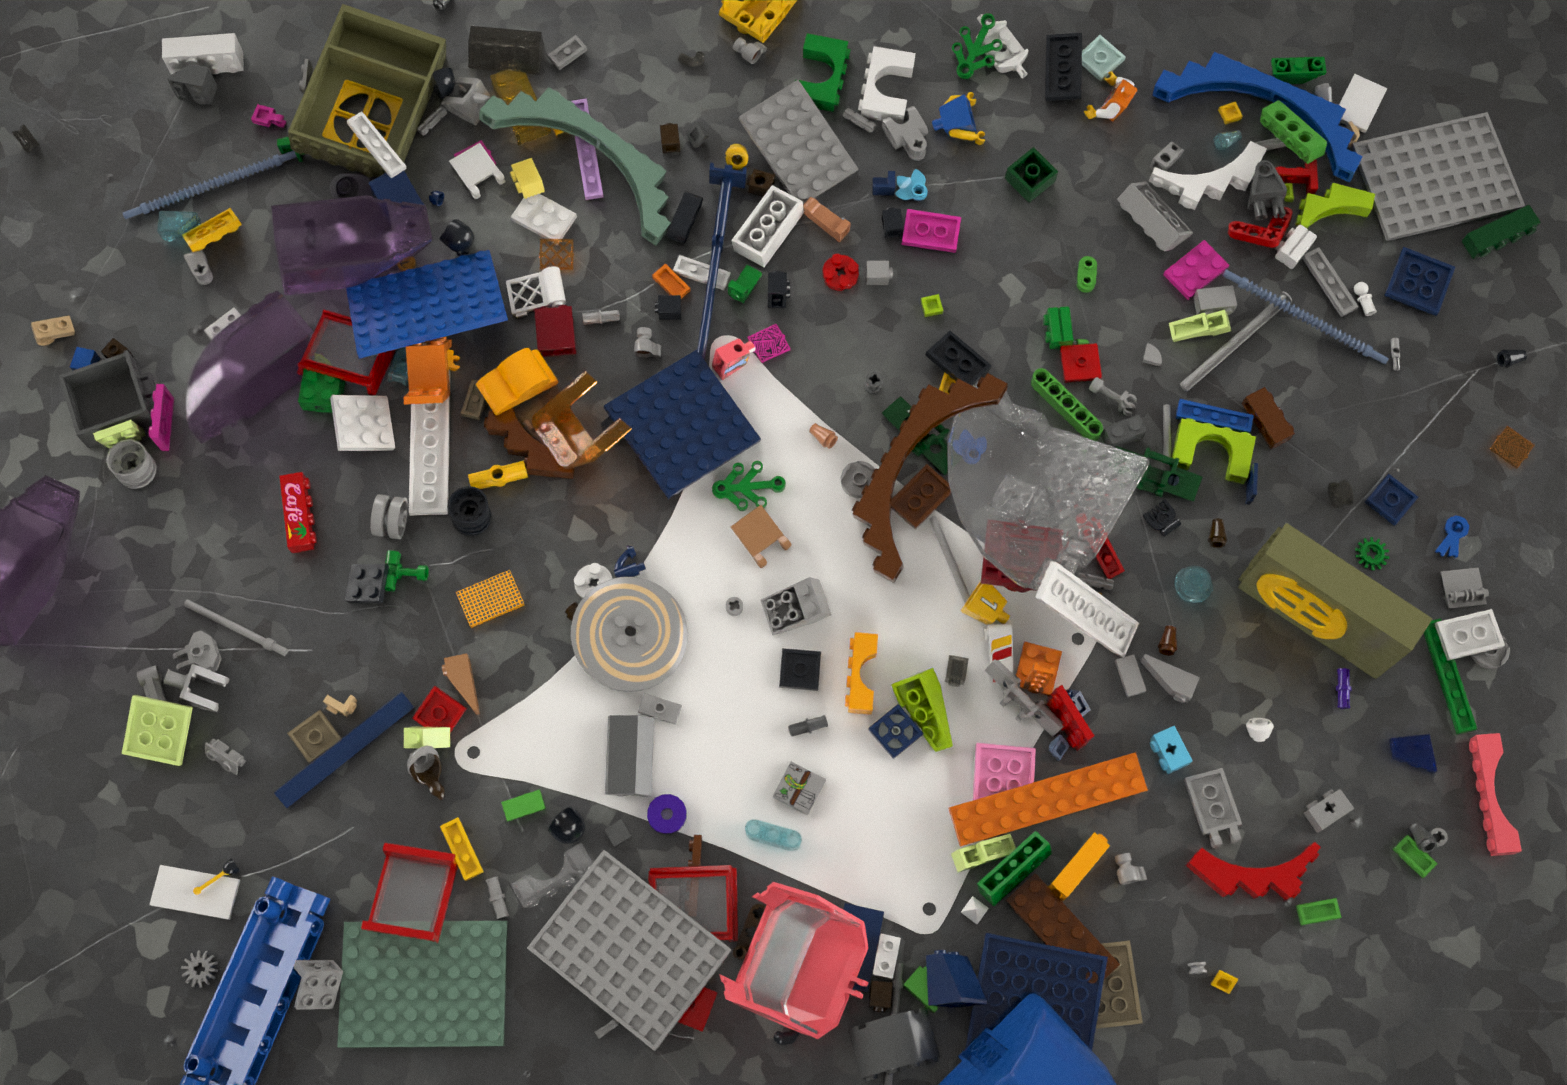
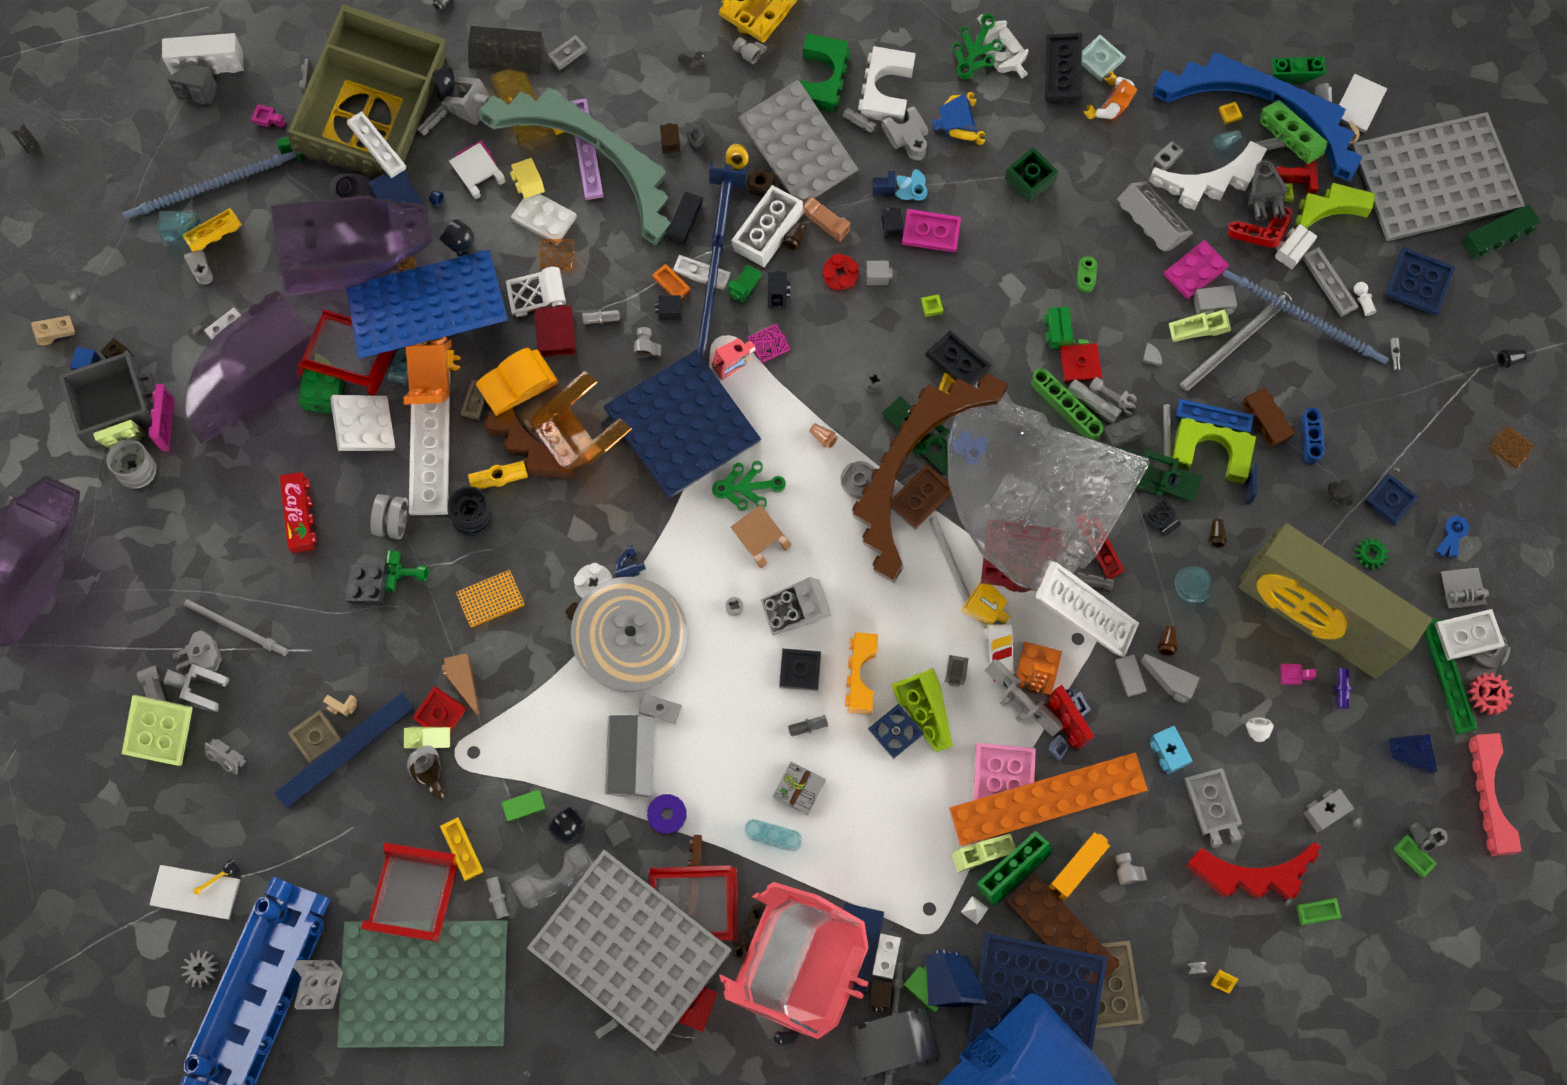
none -> dark brown cone [783,223,805,250]
none -> light grey axle [1067,379,1122,424]
none -> dark pink plate [1280,664,1317,685]
none -> blue beam [1300,407,1325,465]
none -> coral gear [1468,672,1513,716]

